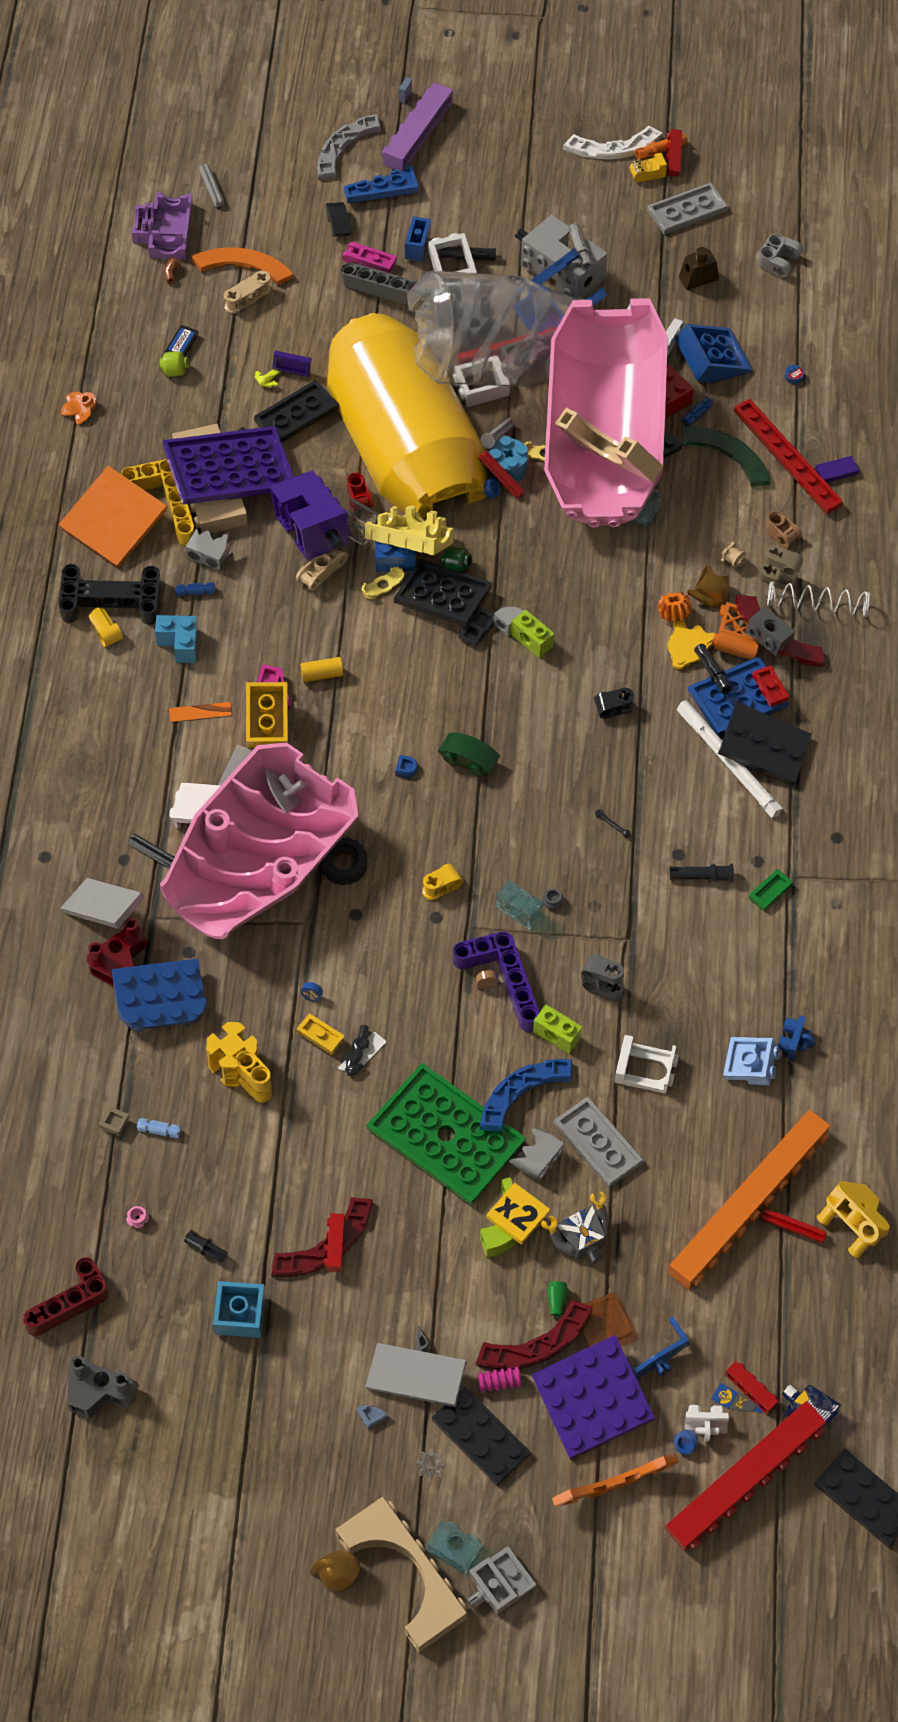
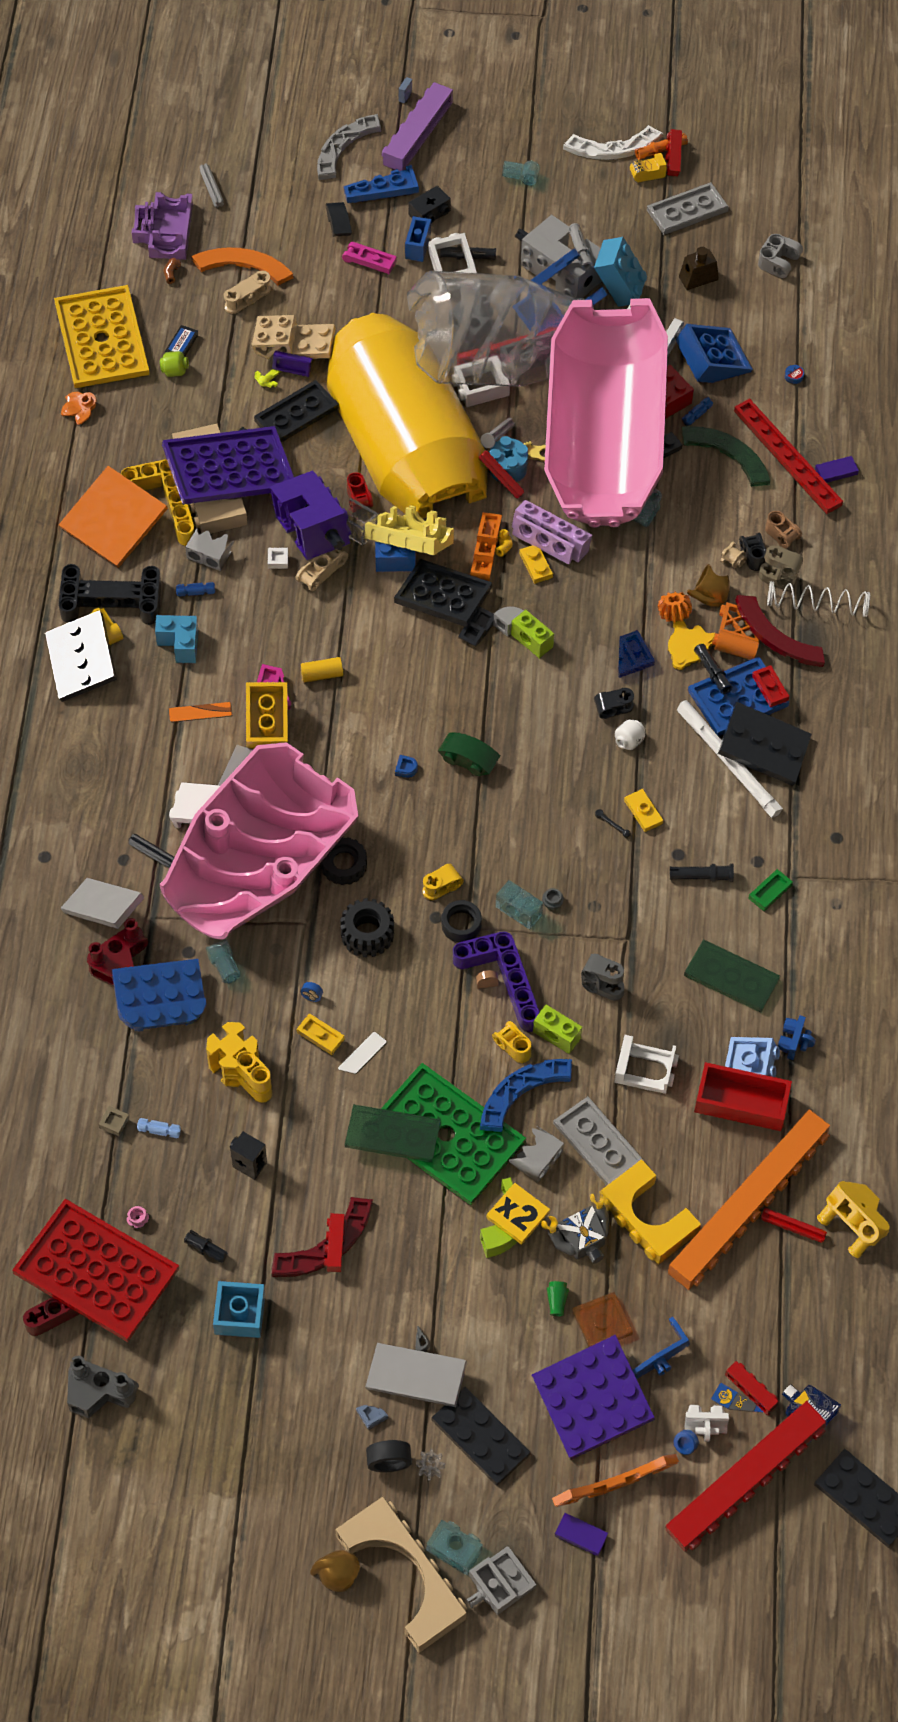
light grey shield [265,768,306,814] -> none
dark grey beam [340,263,458,316] -> none
black animal [344,1025,370,1076] -> none
light yellow piece [362,567,404,599] -> none
dark green head [442,547,473,573] -> none
dark red tile [476,1300,593,1370] -> none
dark pink piece [478,1367,522,1393] -> none
blue tile [484,478,500,499] -> none
tan arch [555,408,664,483] -> none
dark grey brick [745,607,795,656] -> none
none -> red plate [12,1198,179,1342]
none -> plate [45,610,117,702]
none -> yellow plate [54,285,150,388]
none -> clear light blue piece [206,939,241,984]
none -> black brick [230,1131,267,1180]
none -> tan piece [252,315,336,359]
none -> white plate [268,548,288,569]
none -> black tyre [340,898,394,958]
none -> clear green tile [344,1104,441,1163]
none -> black tyre [366,1440,412,1472]
none -> black brick [408,186,451,223]
none -> black tyre [441,900,482,943]
none -> orange slope [470,512,502,581]
none -> yellow piece [492,1021,531,1063]
none -> yellow arm [495,529,513,557]
none -> clear light blue piece [502,161,540,186]
none -> lavender brick [512,500,592,564]
none -> yellow plate [519,545,553,584]
none -> dark purple tile [555,1513,608,1556]
none -> dark azure brick [594,237,647,307]
none -> yellow arch [600,1159,701,1265]
none -> white head [615,720,645,750]
none -> clear blue wing [618,630,655,678]
none -> yellow plate [624,789,663,832]
none -> clear green tile [684,939,781,1013]
none -> red piece [694,1062,792,1131]
none -> black piece [739,532,766,571]

